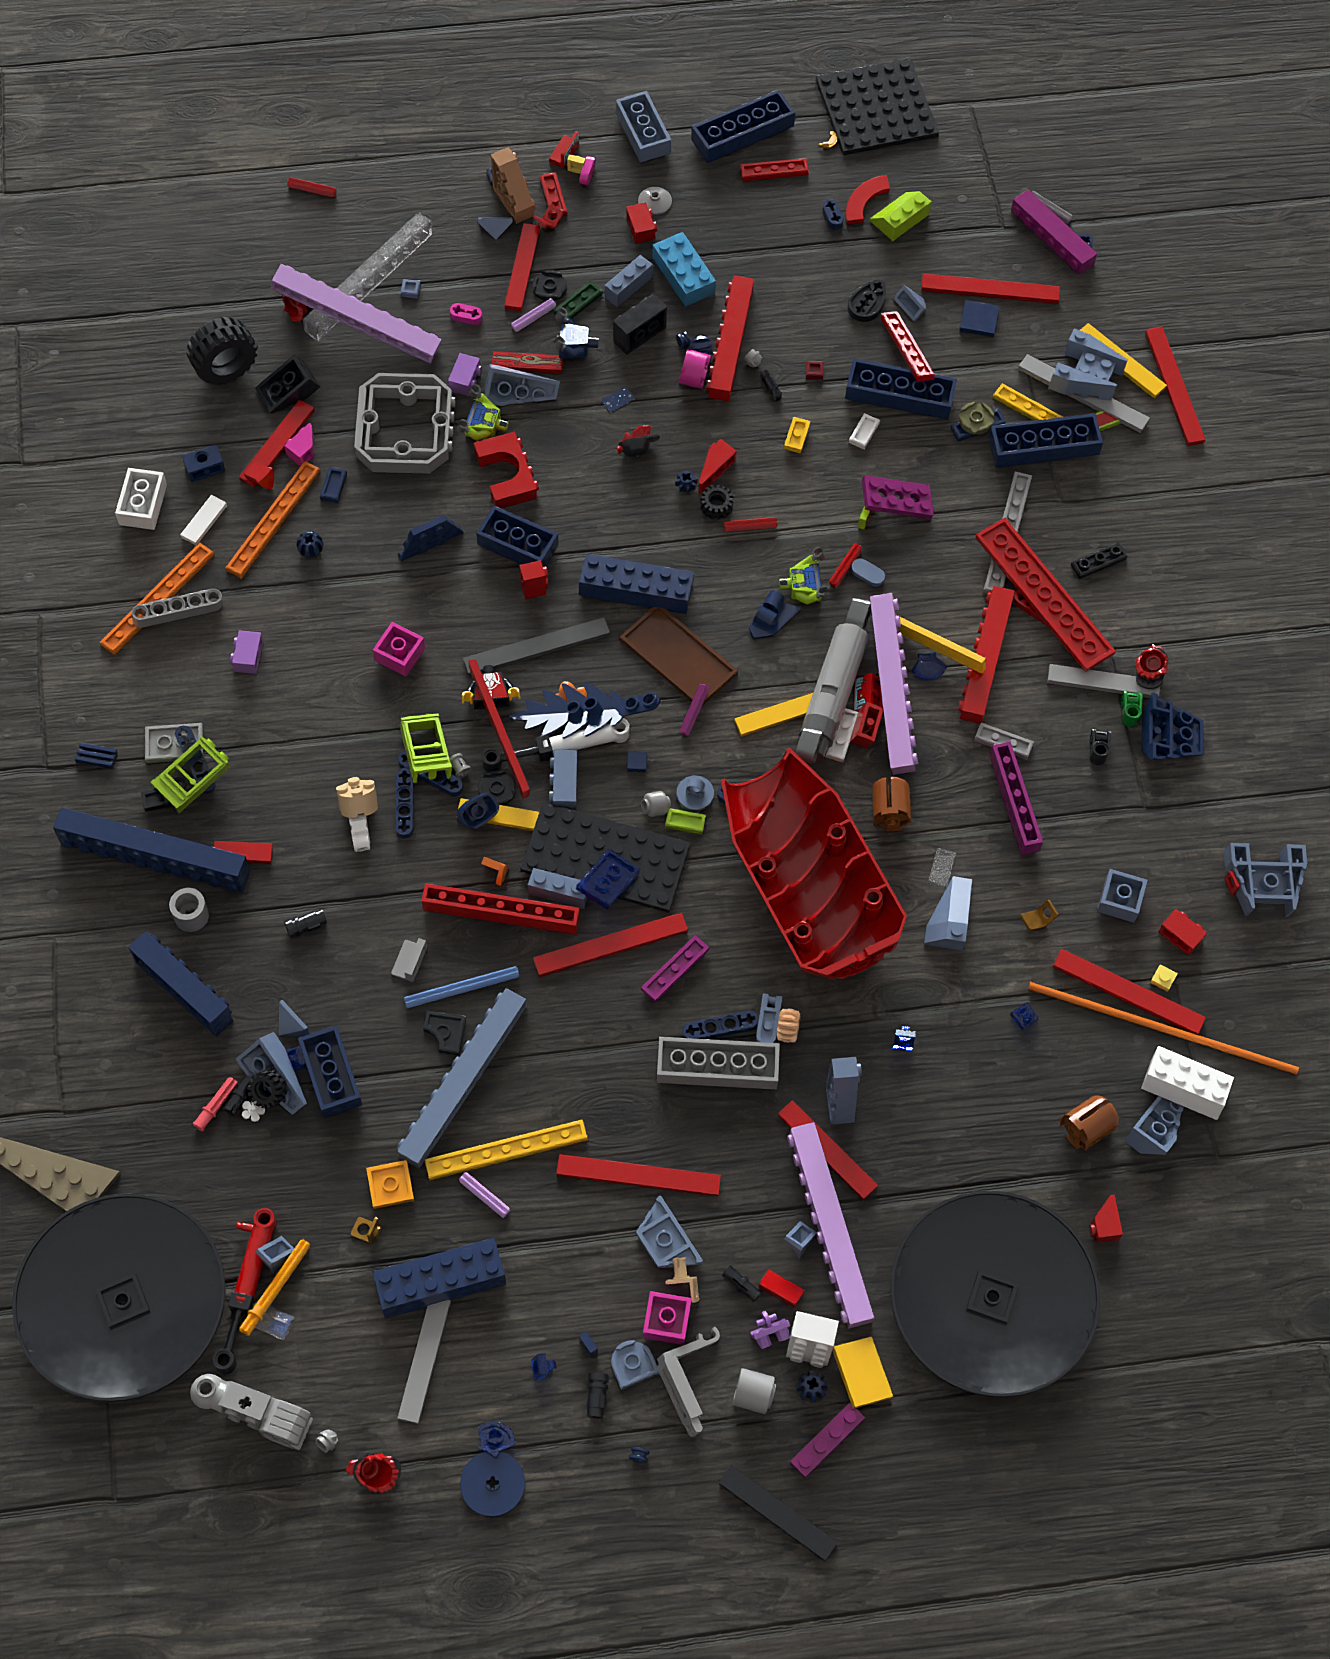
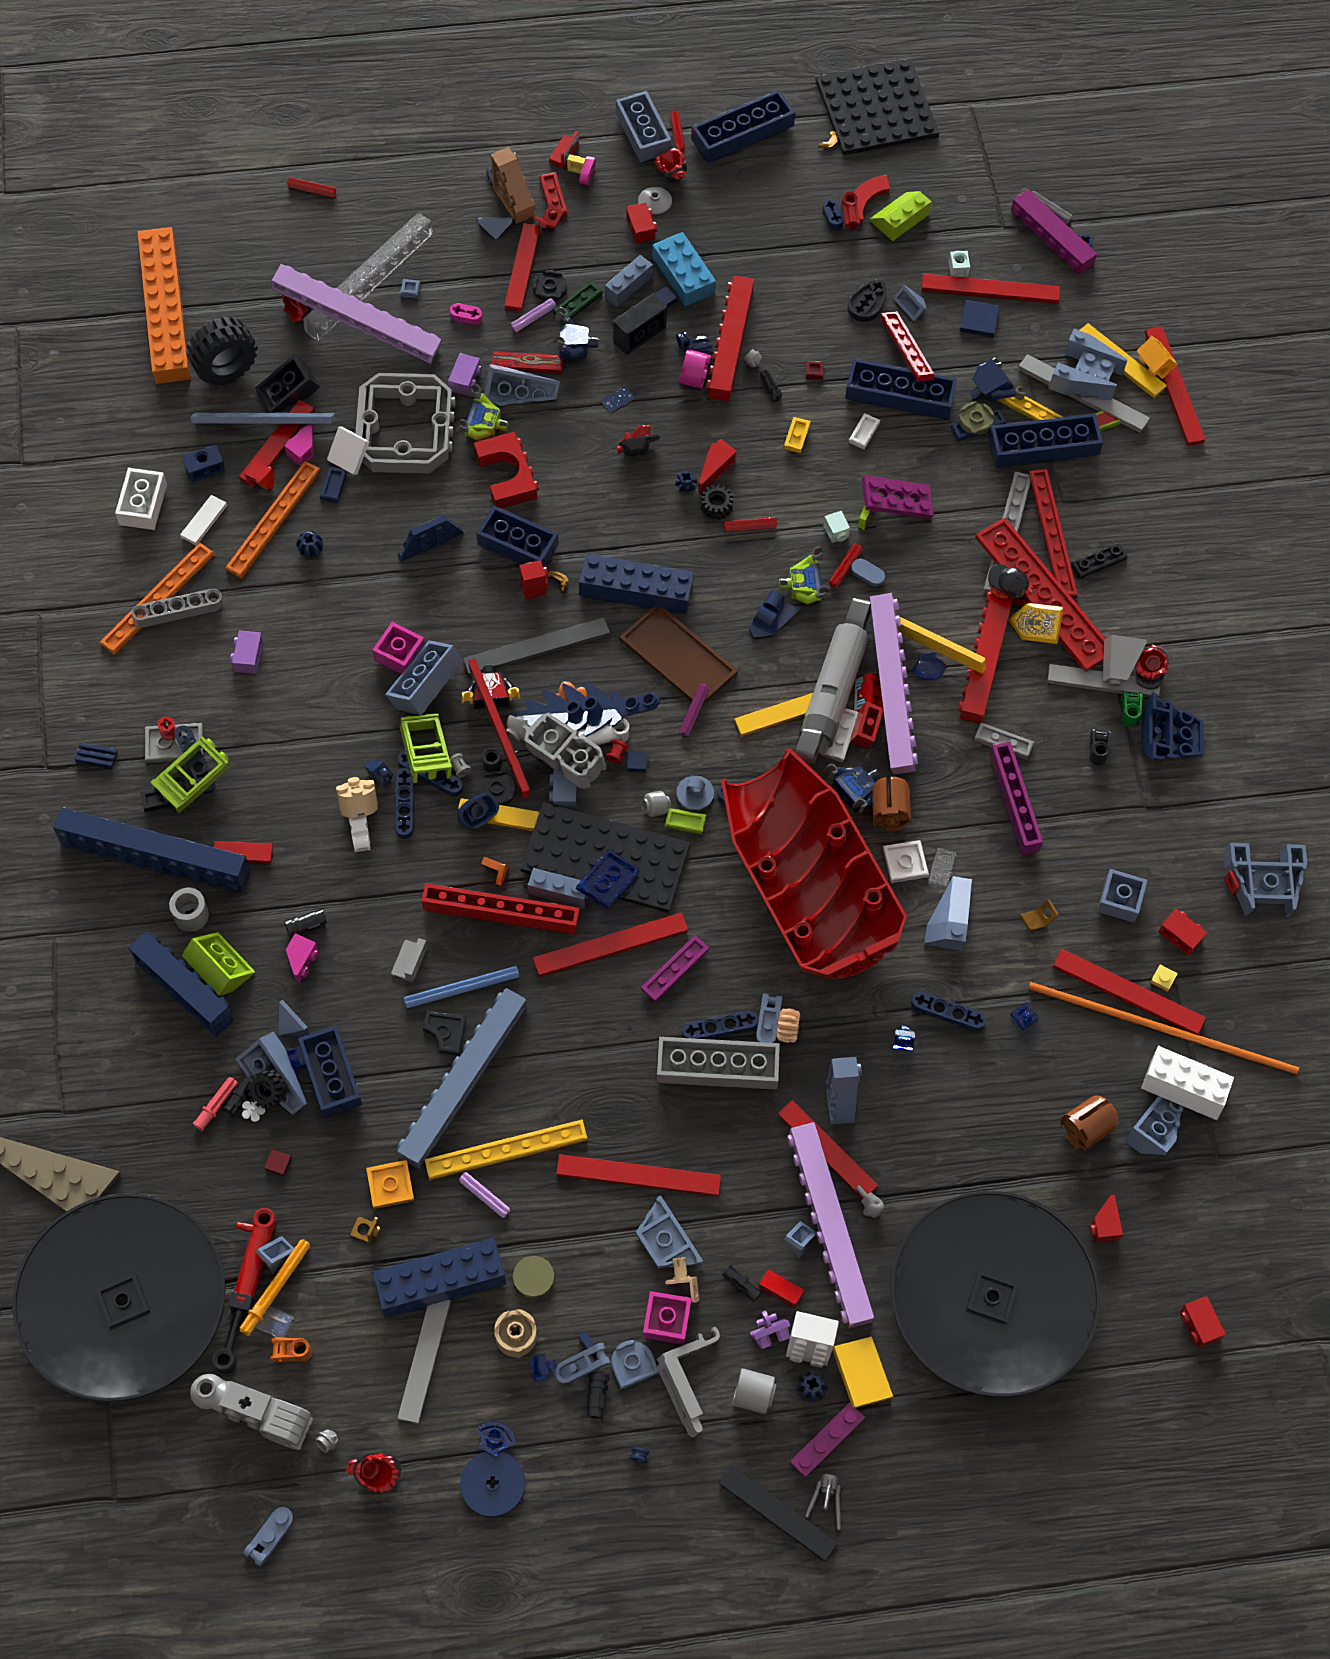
red tile [740,158,809,181] -> none
none -> orange brick [137,227,191,384]
none -> red bush [157,716,177,740]
none -> lime slope [182,932,255,996]
none -> sand blue tile [191,413,335,424]
none -> sand blue plate [243,1507,294,1567]
none -> dark red tile [264,1149,292,1176]
none -> orange piece [270,1337,312,1363]
none -> dark pink slope [286,934,319,983]
none -> white tile [327,427,369,475]
none -> dark blue piece [364,759,394,786]
none -> sand blue brick [385,640,464,715]
none -> tan brick [494,1310,537,1358]
none -> light grey brick [506,712,606,789]
none -> olive tile [513,1256,554,1298]
none -> pearl gold piece [547,571,568,592]
none -> sand blue plate [555,1343,610,1383]
none -> red bush [606,739,628,765]
none -> red hair [654,148,687,181]
none -> dark blue tile [654,287,677,308]
none -> red axle [670,110,685,153]
none -> flat silver plant [805,1474,841,1531]
none -> light aqua brick [823,511,850,543]
none -> torso [824,764,880,813]
none -> red piece [841,191,860,229]
none -> light grey piece [856,1185,884,1218]
none -> white tile [882,840,929,883]
none -> dark blue beam [911,992,986,1031]
none -> light aqua brick [948,251,970,278]
none -> dark blue torso [969,358,1026,402]
none -> black hair [988,564,1034,599]
none -> yellow tile [1008,603,1063,644]
none -> red tile [1029,469,1078,598]
none -> light grey slope [1103,635,1146,686]
none -> light orange brick [1137,336,1178,379]
none -> red brick [1180,1296,1226,1348]

